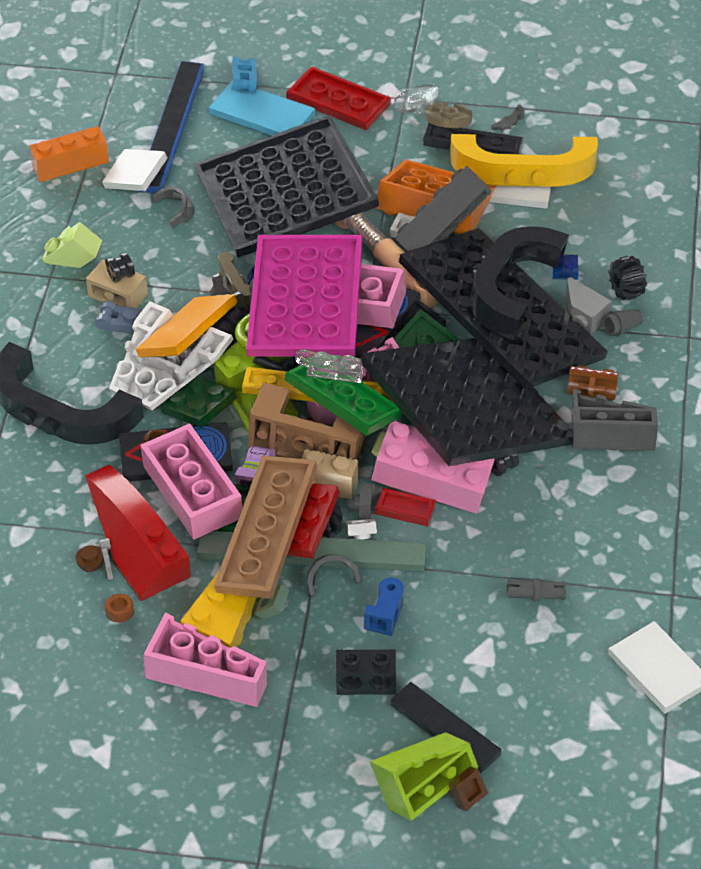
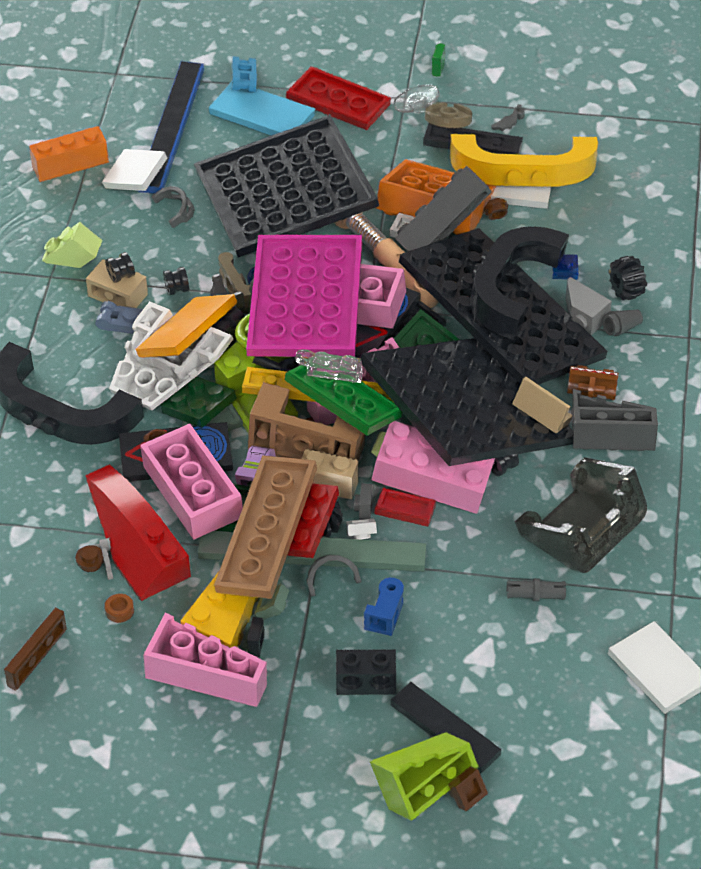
none -> reddish brown tile [4,607,67,691]
none -> black wheel [163,266,189,295]
none -> black tile [247,617,265,658]
none -> green tile [432,43,446,77]
none -> reddish brown plate [484,198,508,220]
none -> tan panel [512,377,573,433]
none -> clear smoke windscreen [515,457,647,573]

